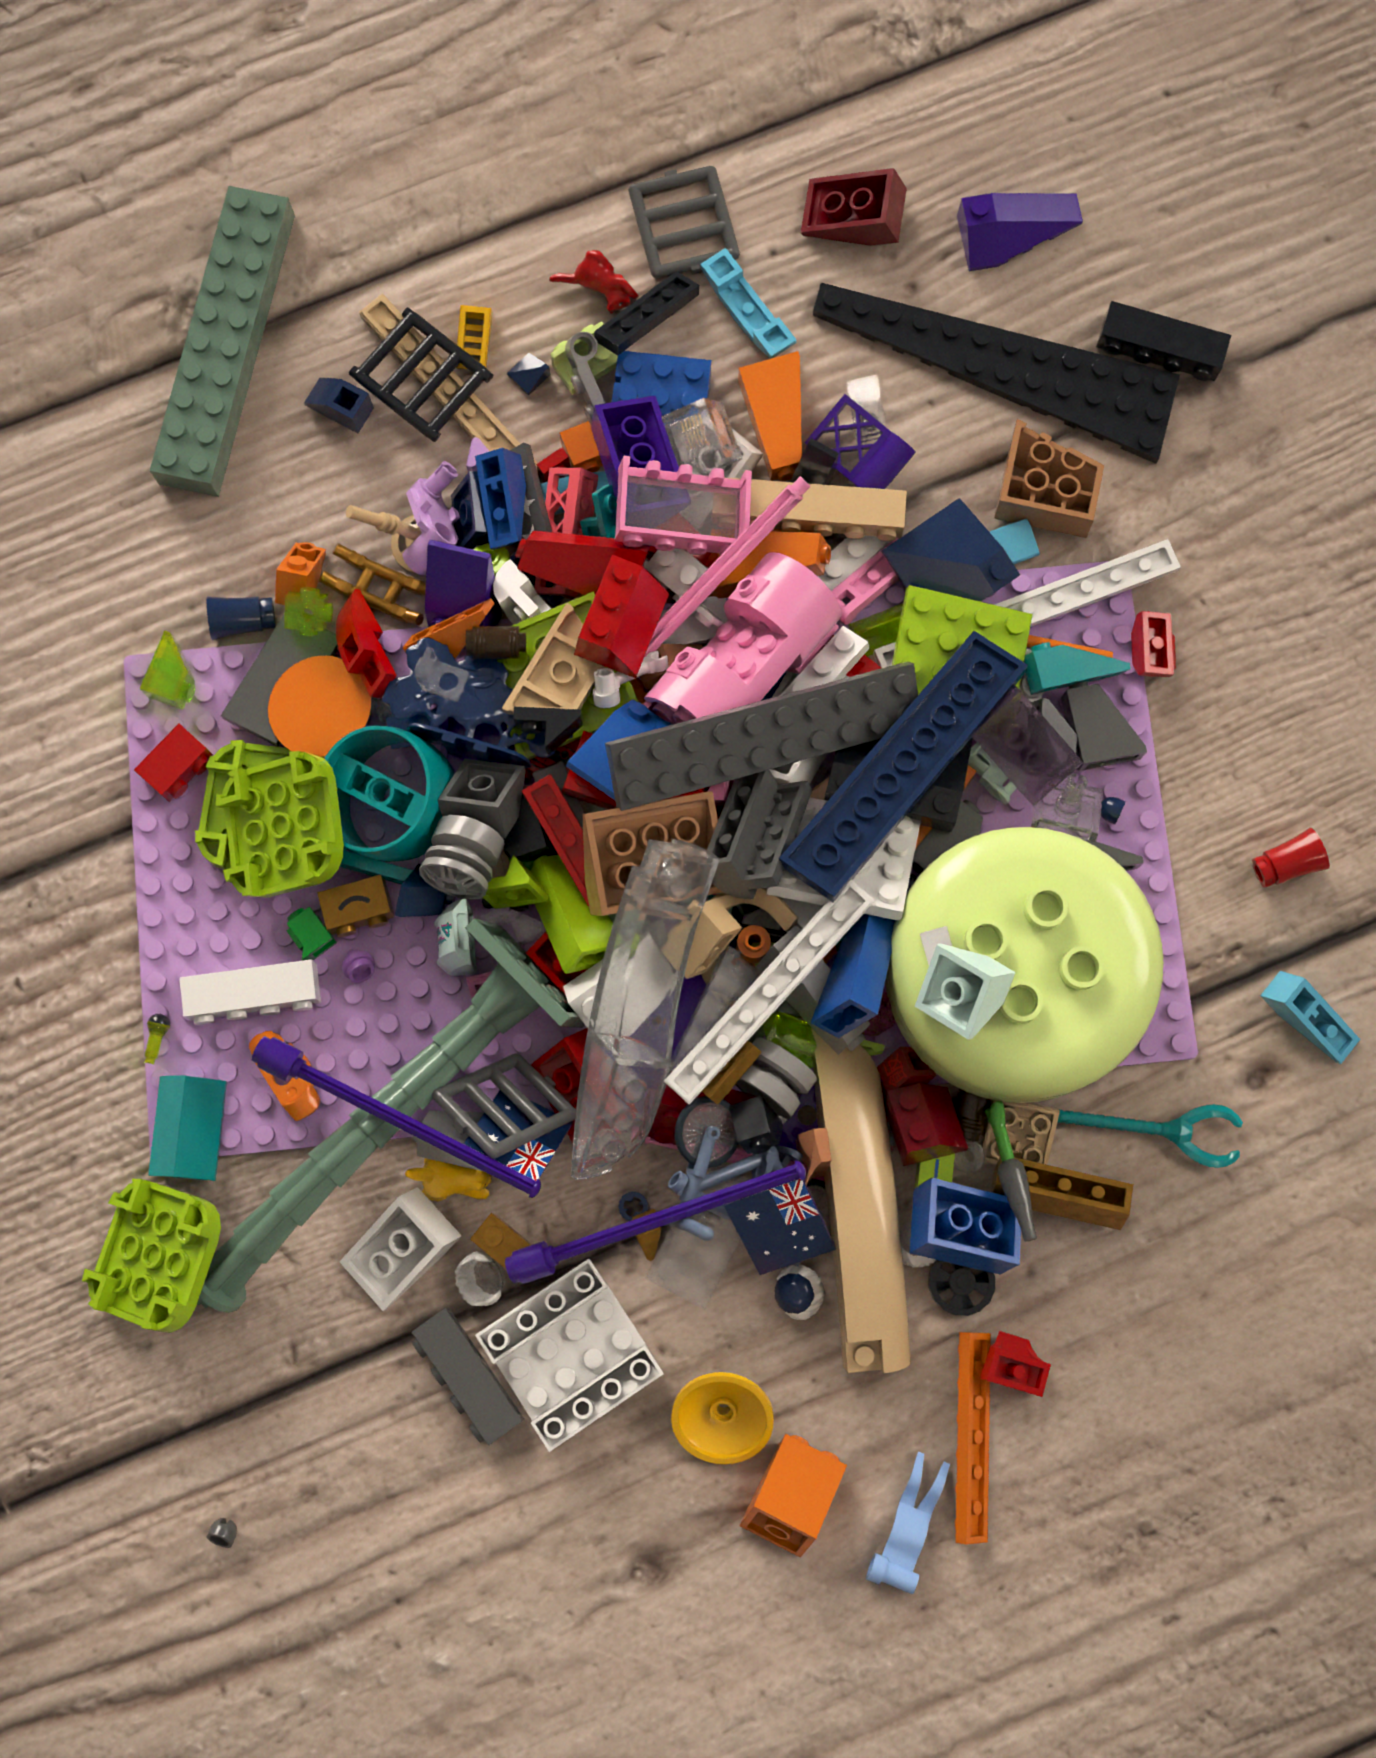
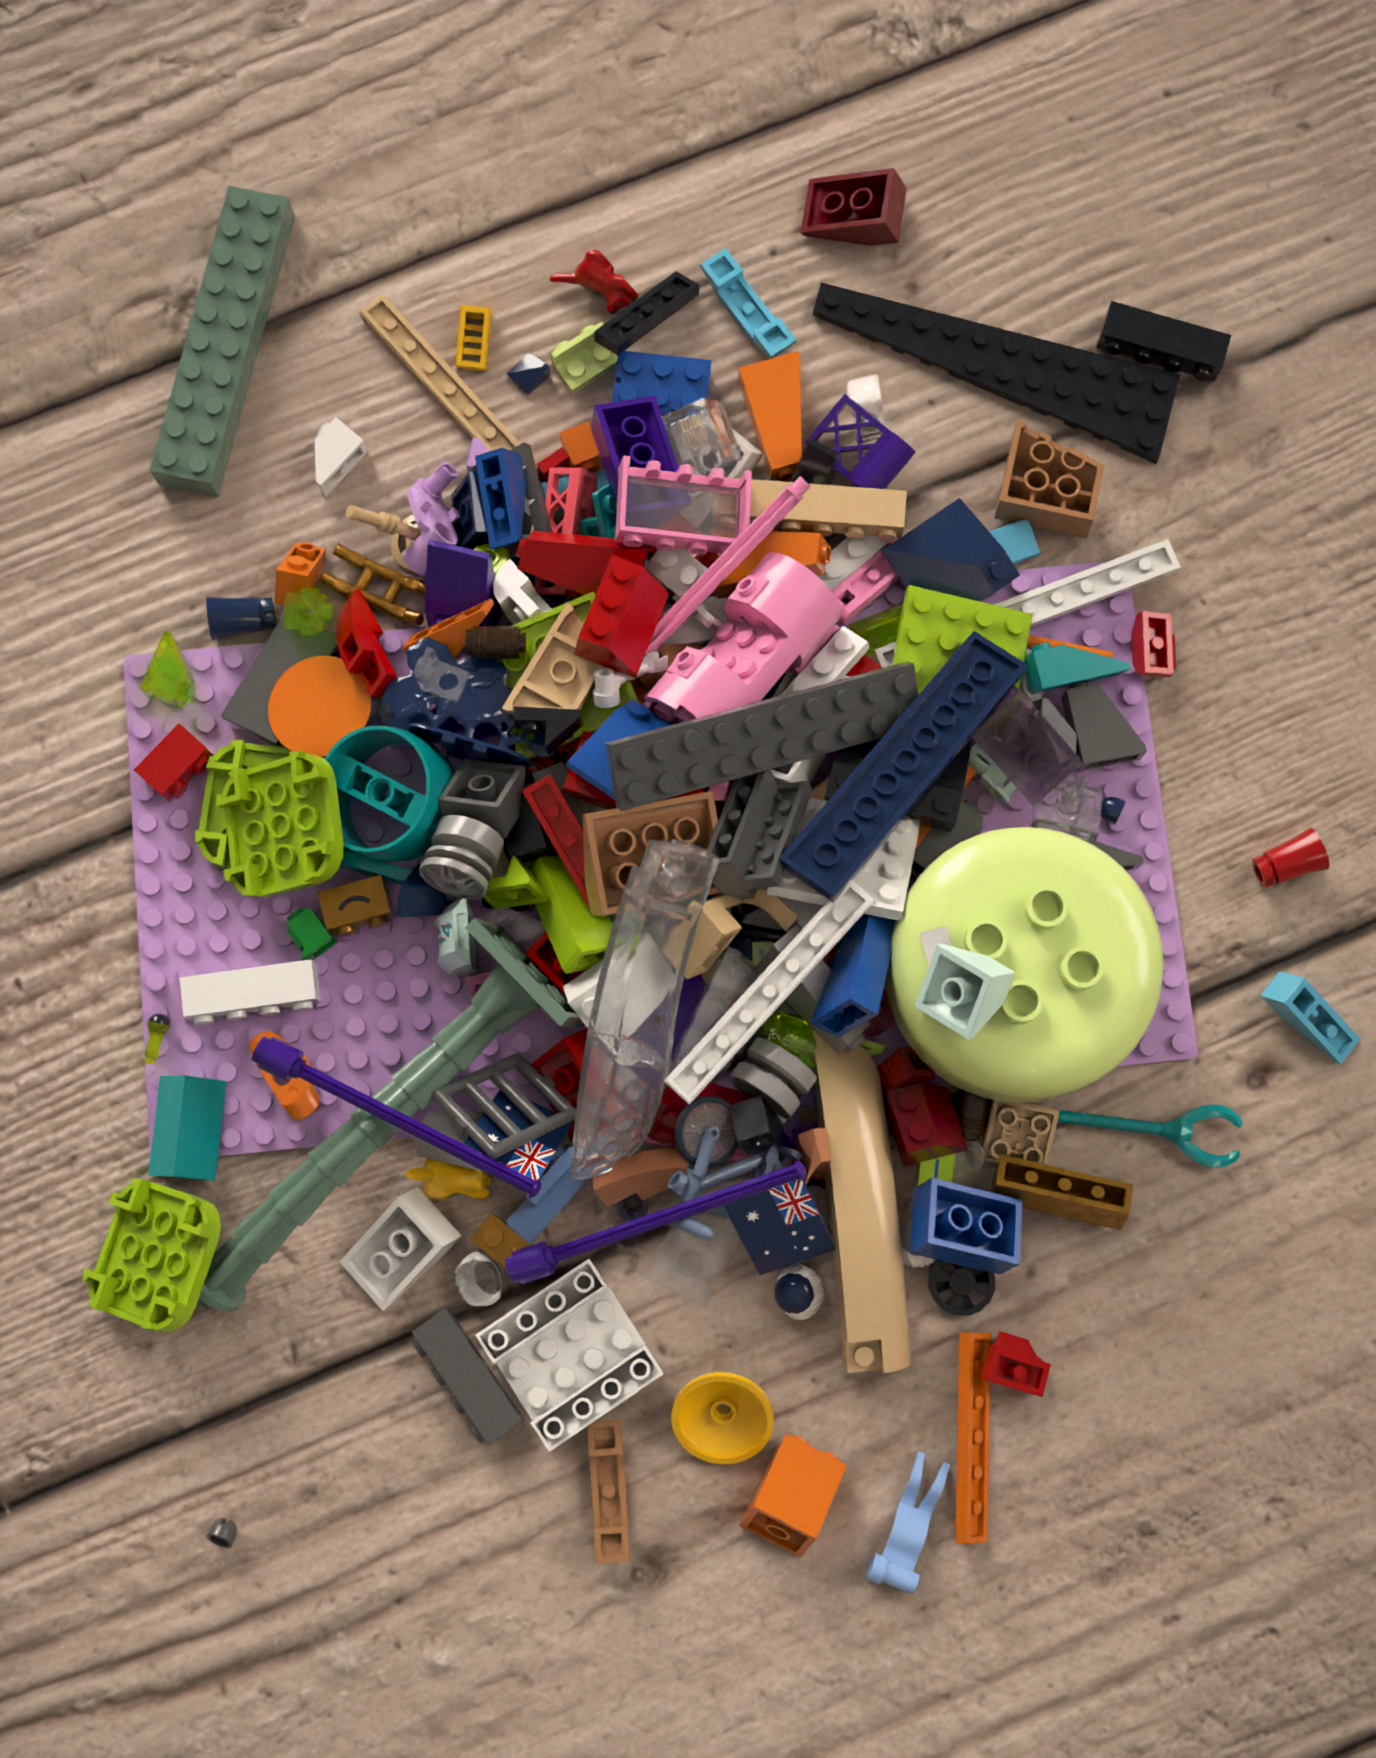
dark blue slope [304,378,374,433] -> none
medium lavender plate [341,949,375,983] -> none
black bar [349,307,494,442] -> none
light grey plate [565,332,605,423] -> none
dark grey bar [628,166,740,279] -> none
pearl gold slope [631,1209,661,1261] -> none
pearl gold plate [702,1041,762,1105] -> none
orange brick [736,925,771,964] -> none
dark purple wedge [957,193,1083,272] -> none
dark grey piece [985,1101,1037,1242] -> none
none -> white slope [314,417,368,496]
none -> medium blue bracket [506,1134,618,1244]
none -> medium nougat slope [587,1419,630,1564]
none -> nougat slope [591,1146,693,1208]

